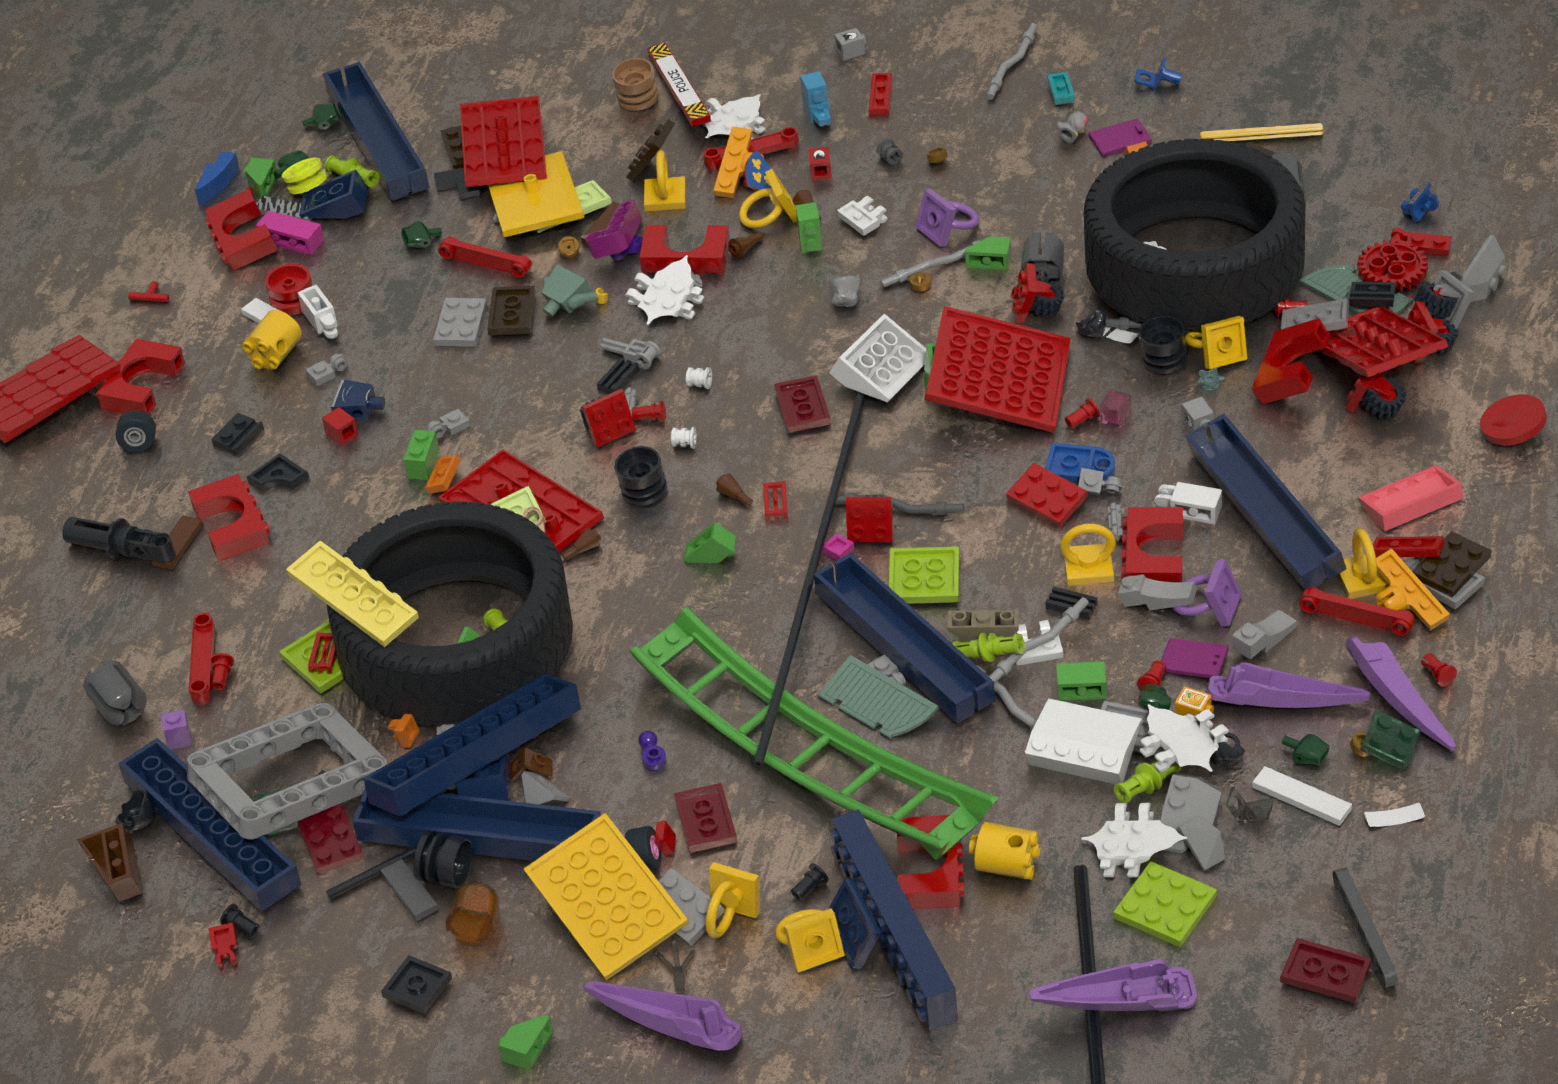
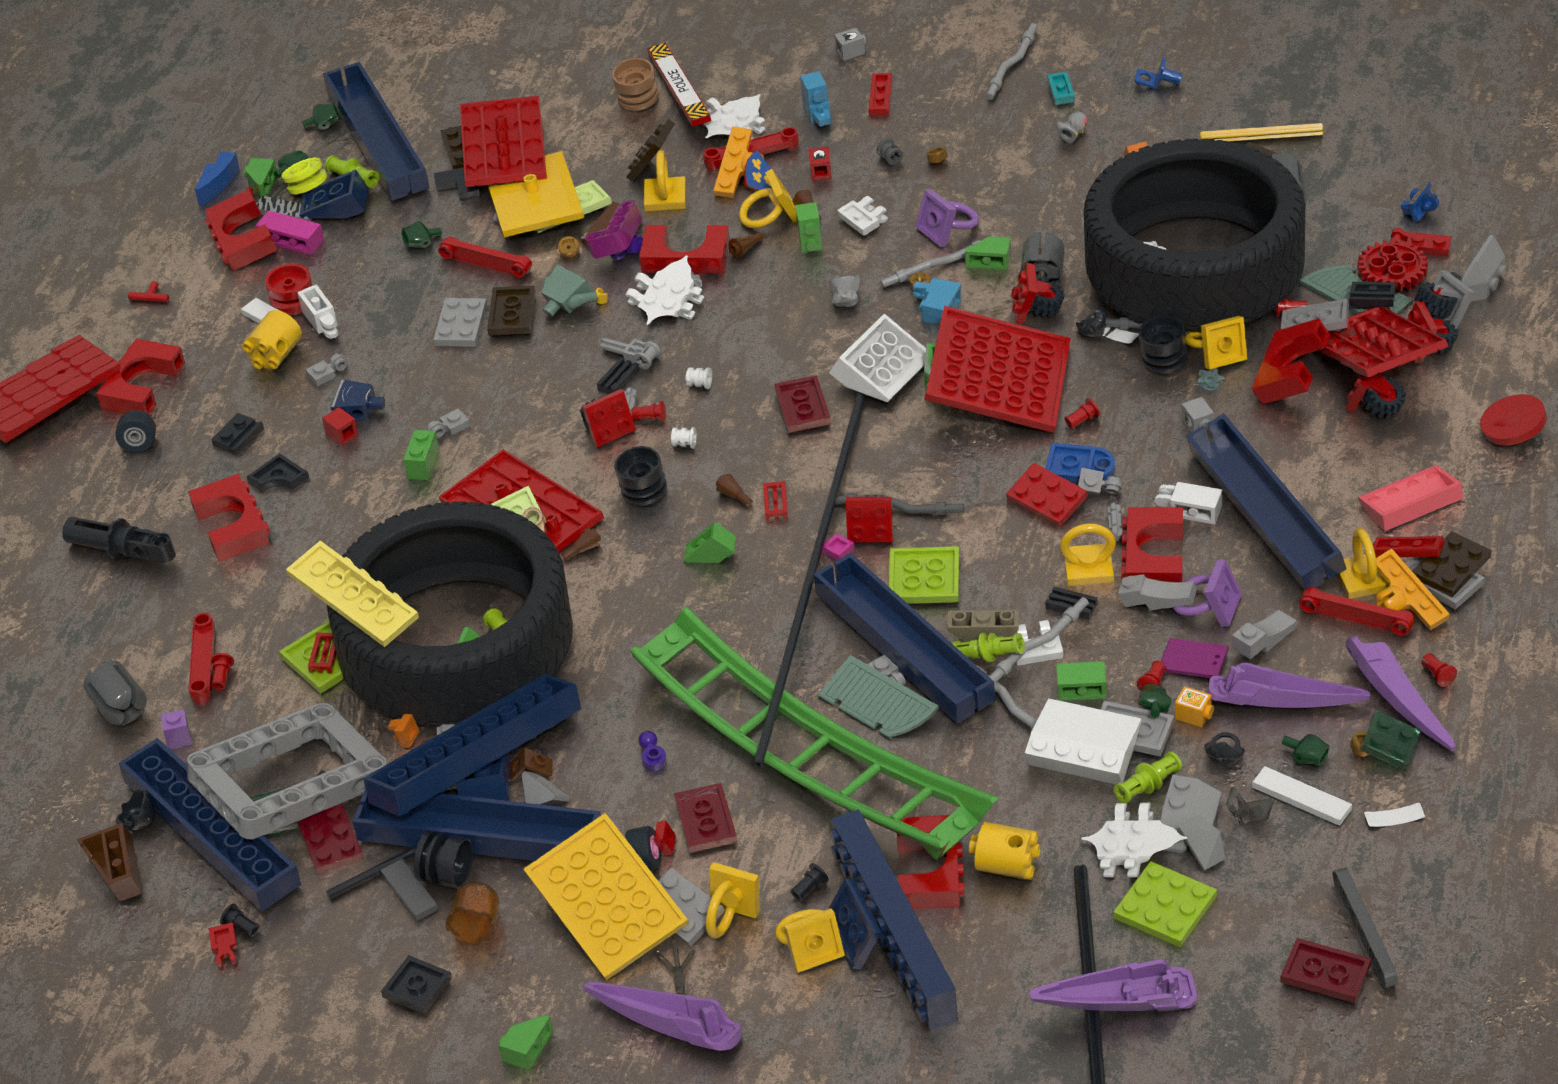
reddish brown tile [151,515,203,570] -> none
orange plate [425,454,461,494] -> none
magenta container [1088,119,1152,156] -> none
clear pink brick [1100,389,1131,428] -> none
white animal [1140,704,1229,773] -> none
none -> dark azure hinge [913,278,962,325]

